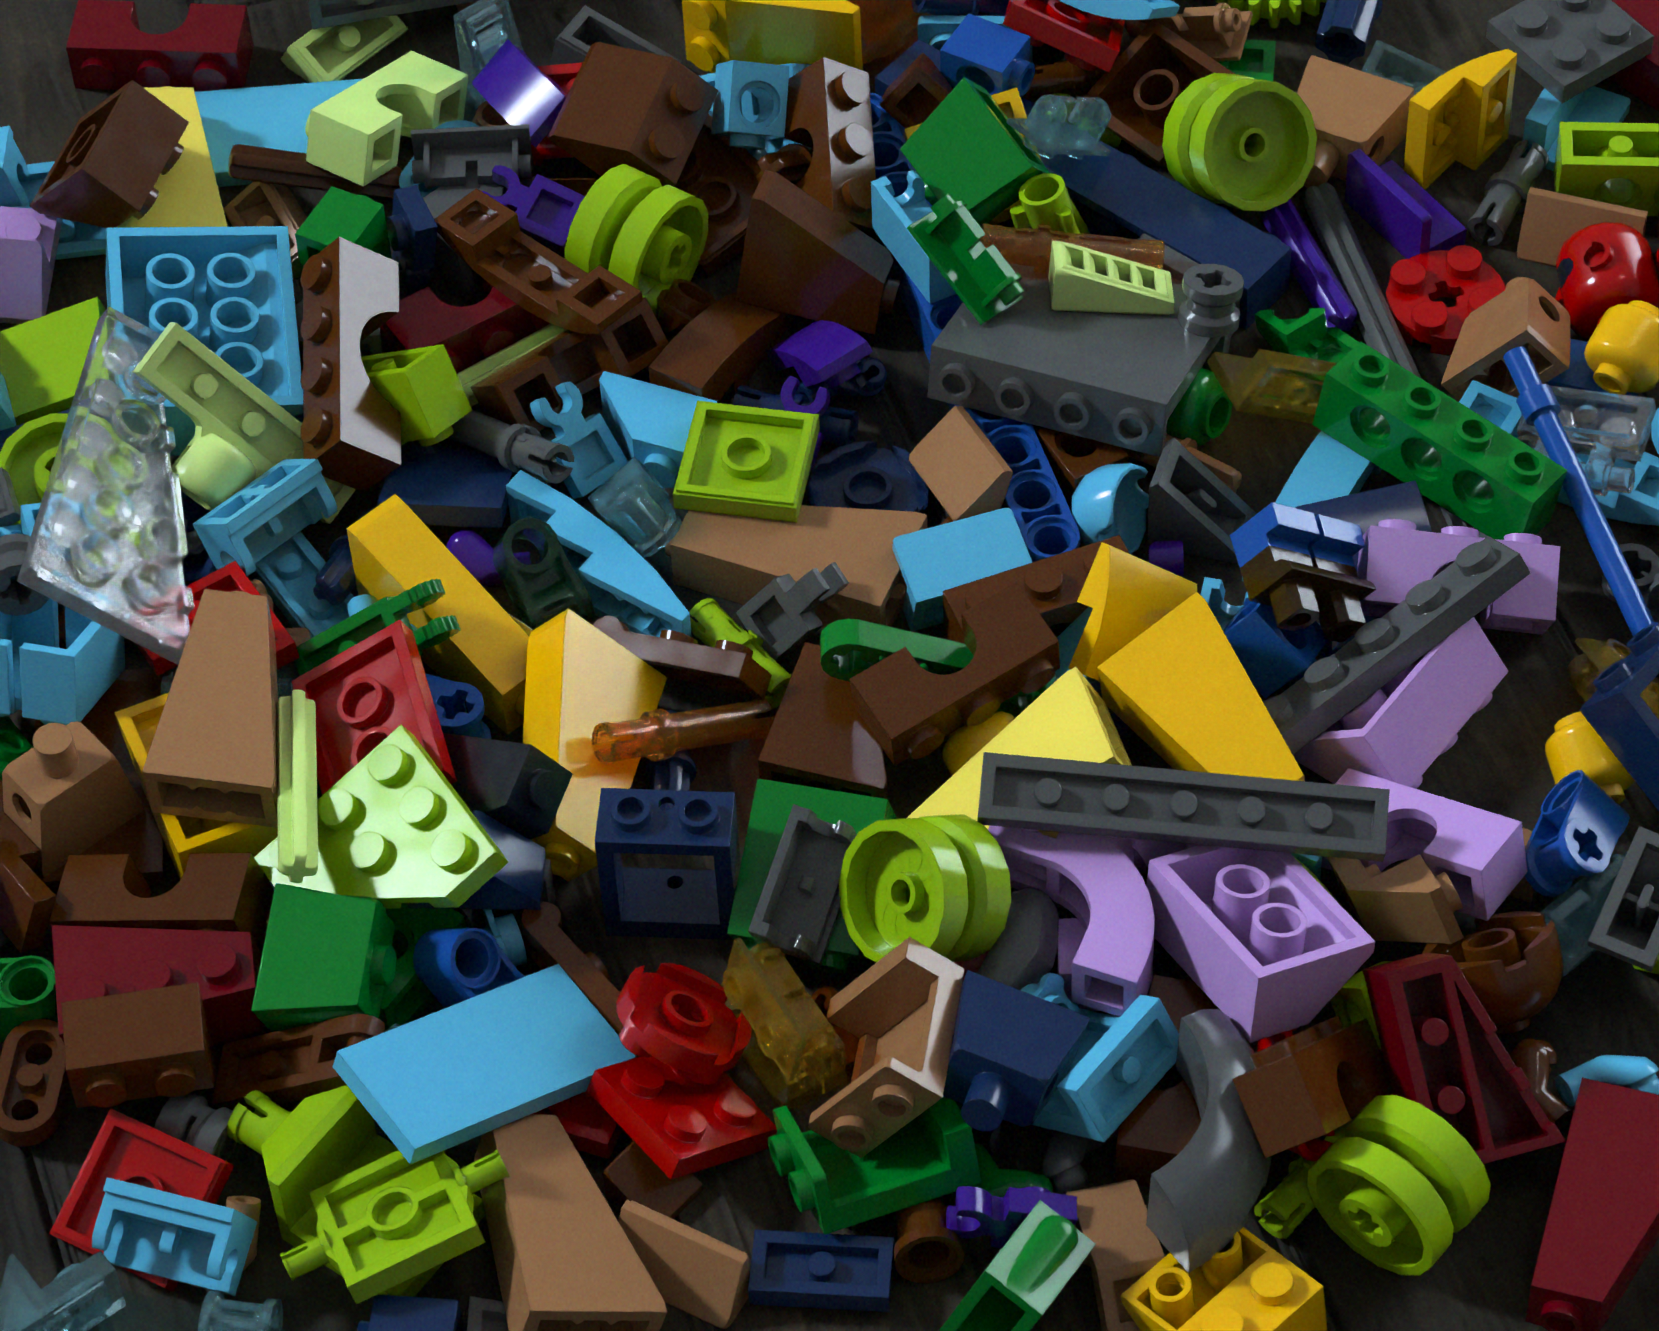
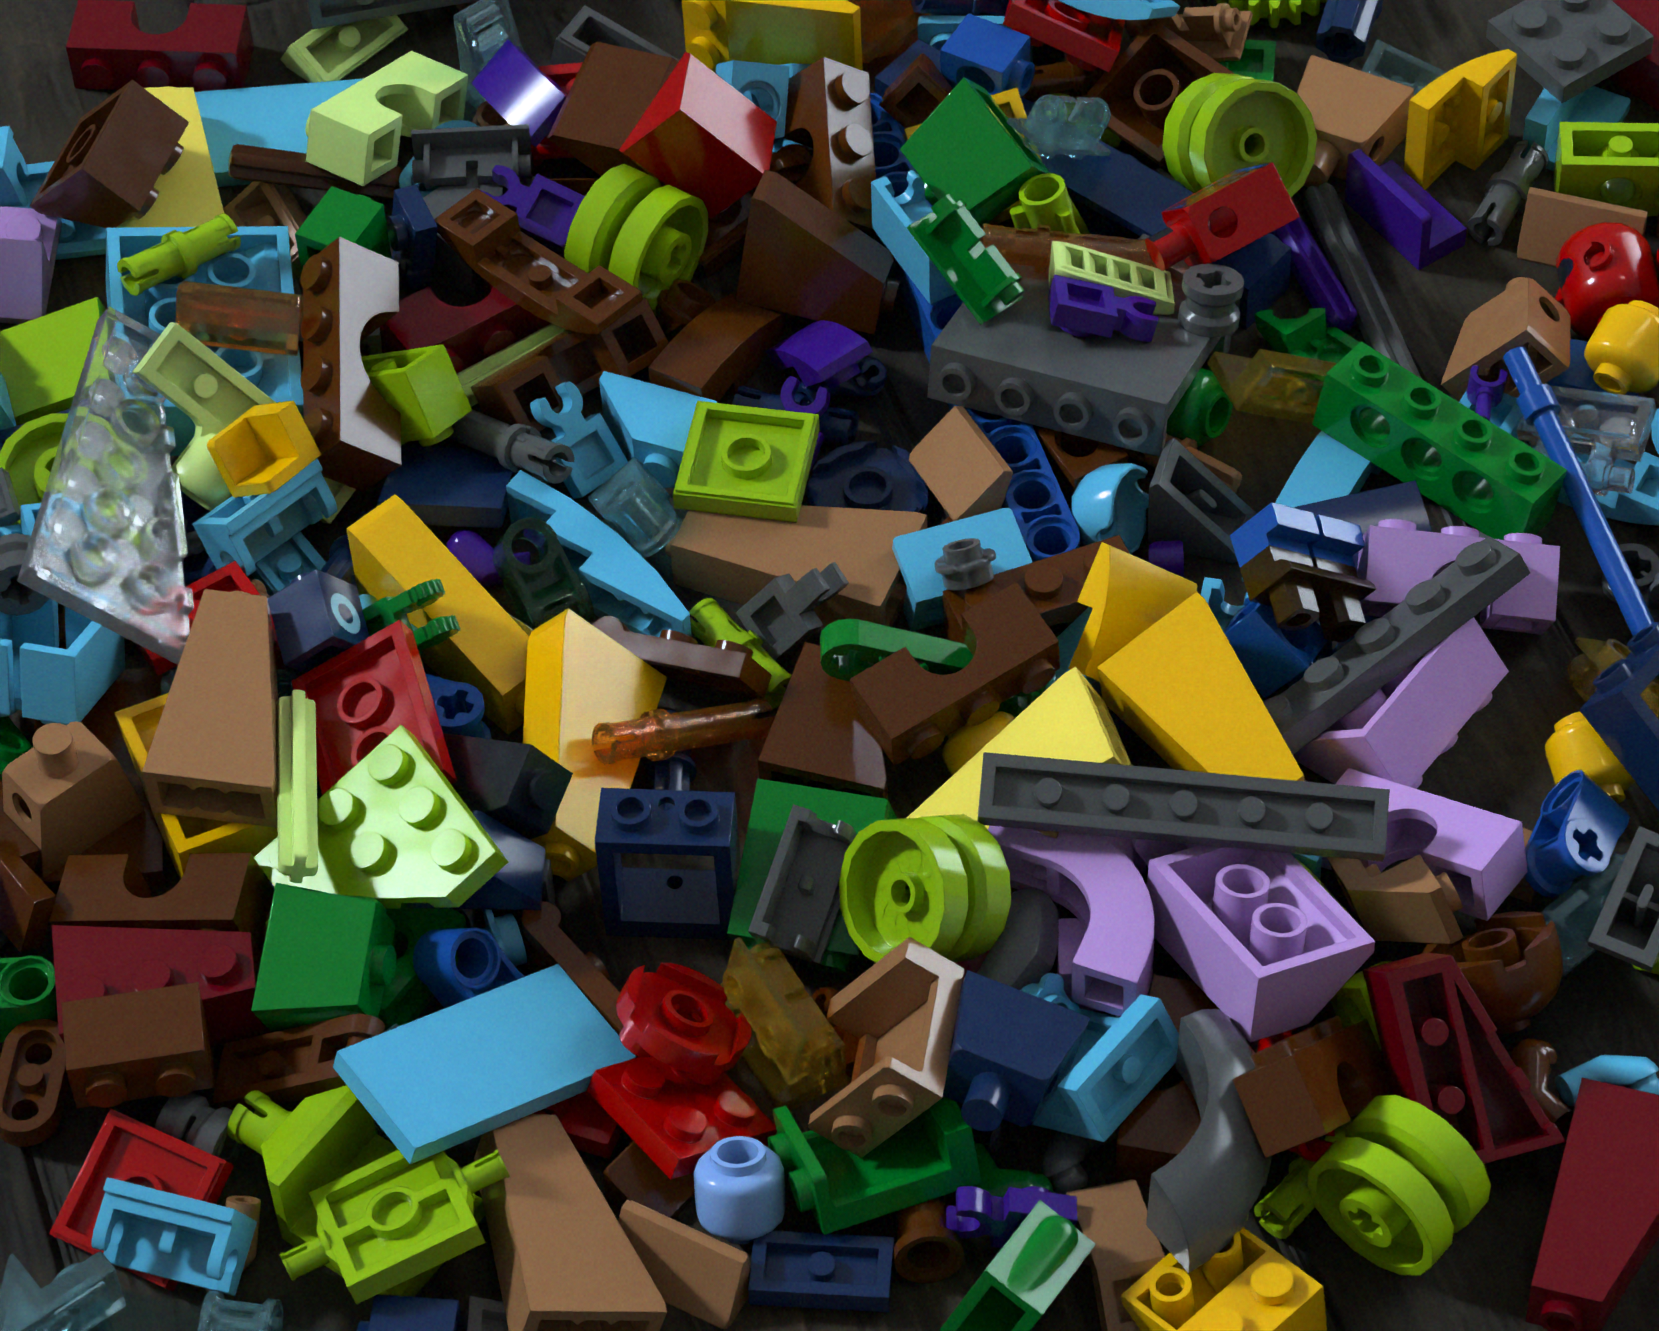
red plate [1385,245,1505,355] -> none
none -> lime pin [117,213,241,296]
none -> clear orange panel [175,281,303,356]
none -> yellow panel [207,400,321,498]
none -> dark blue brick [267,569,369,673]
none -> red slope [619,52,777,219]
none -> light blue head [694,1136,786,1244]
none -> dark grey plate [934,538,996,590]
none -> dark purple plate [1048,274,1159,342]
none -> red torso [1145,162,1300,271]
none -> dark purple hand [1466,365,1508,421]

